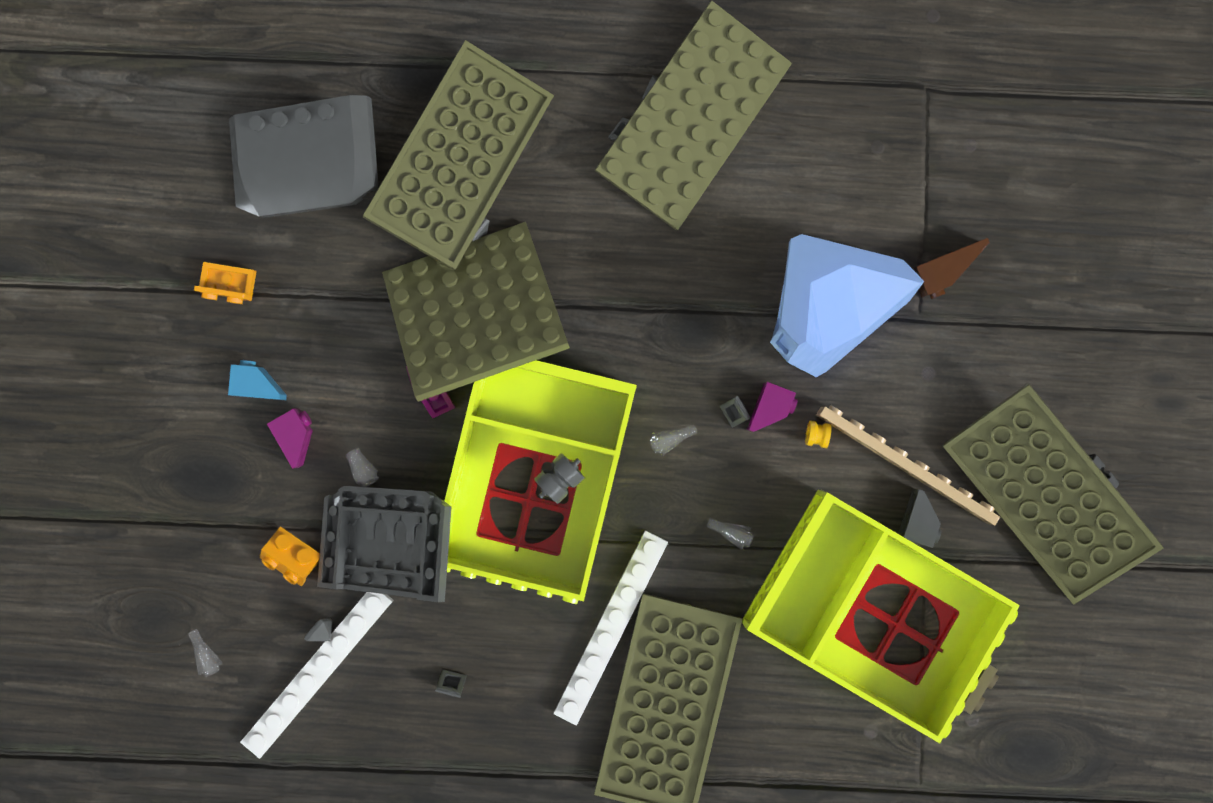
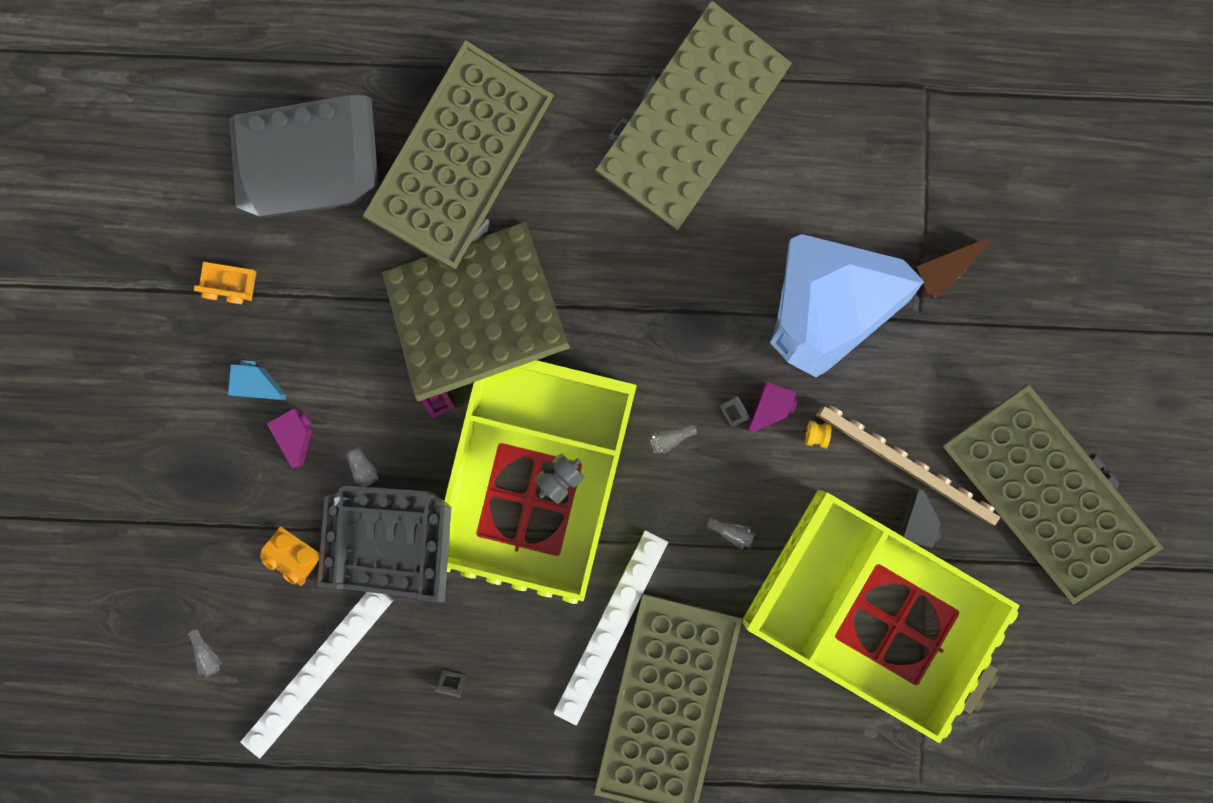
dark grey slope [304,618,333,641] -> none

